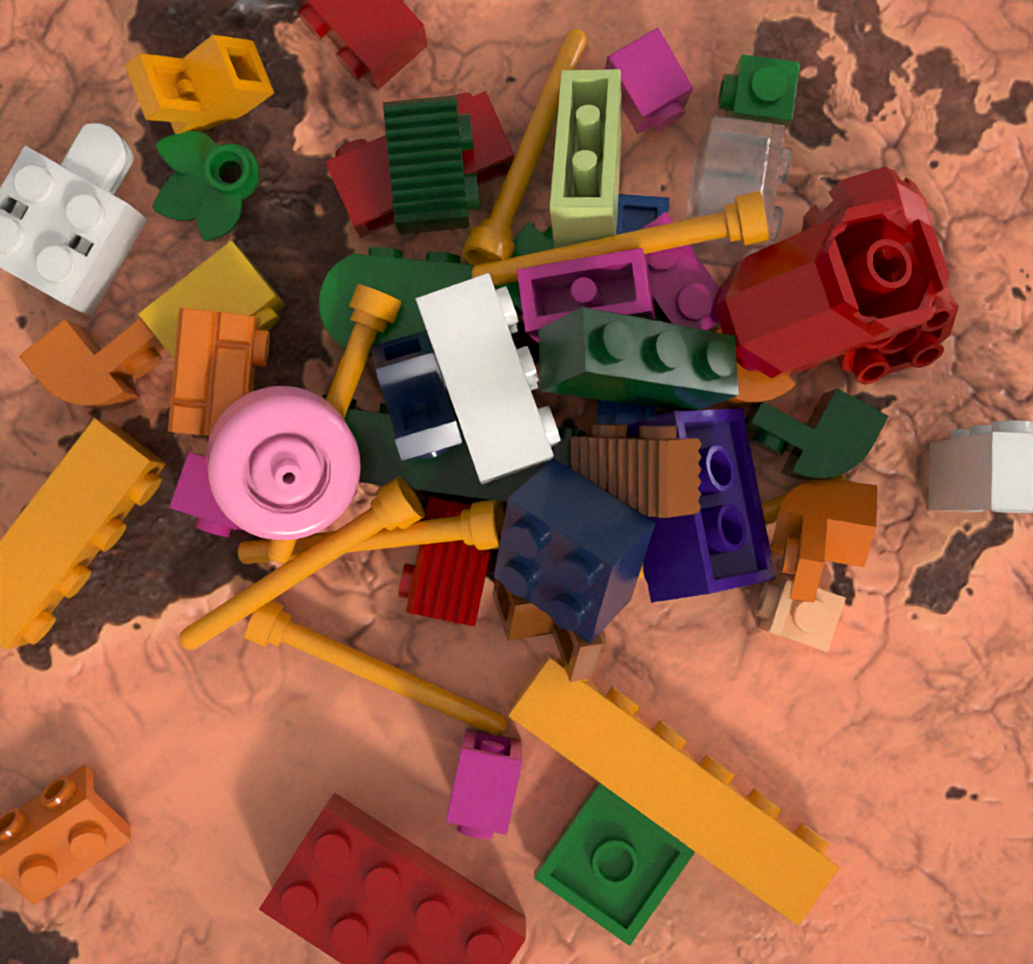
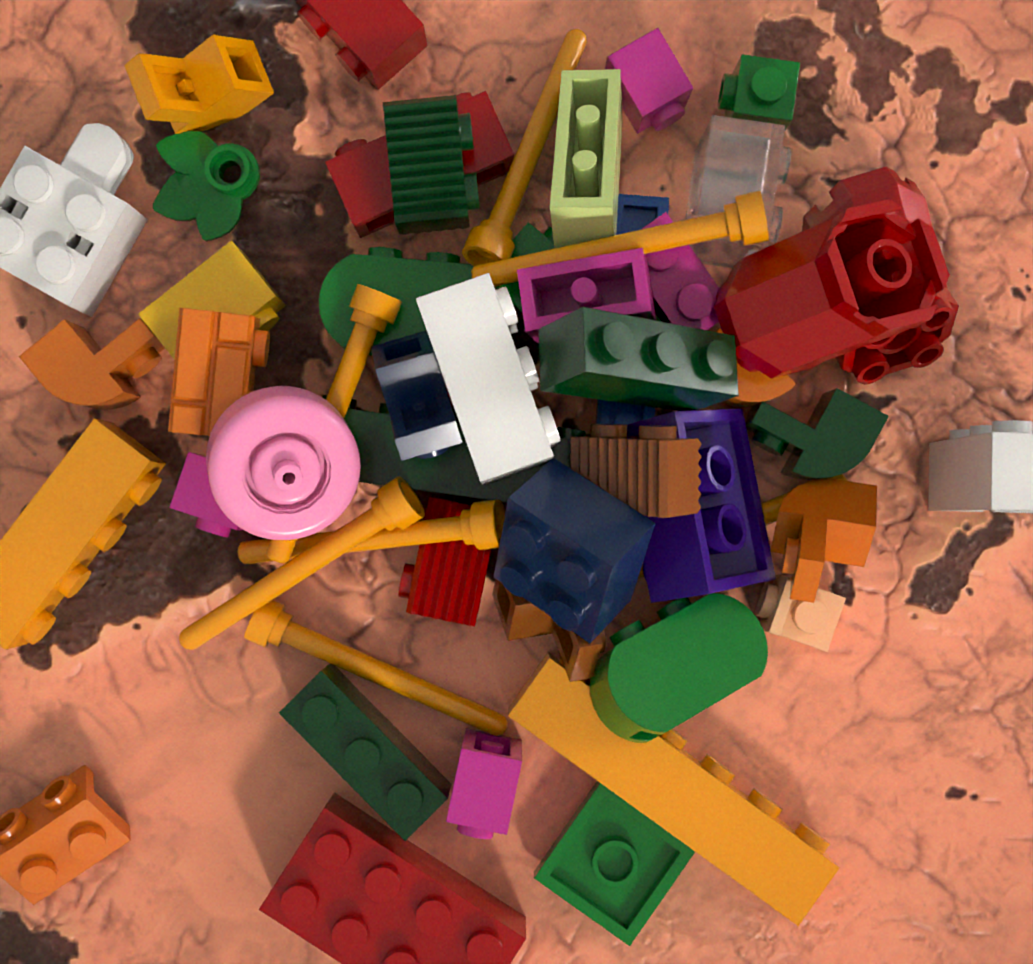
none -> dark green brick [279,664,451,841]
none -> green brick [590,593,768,743]

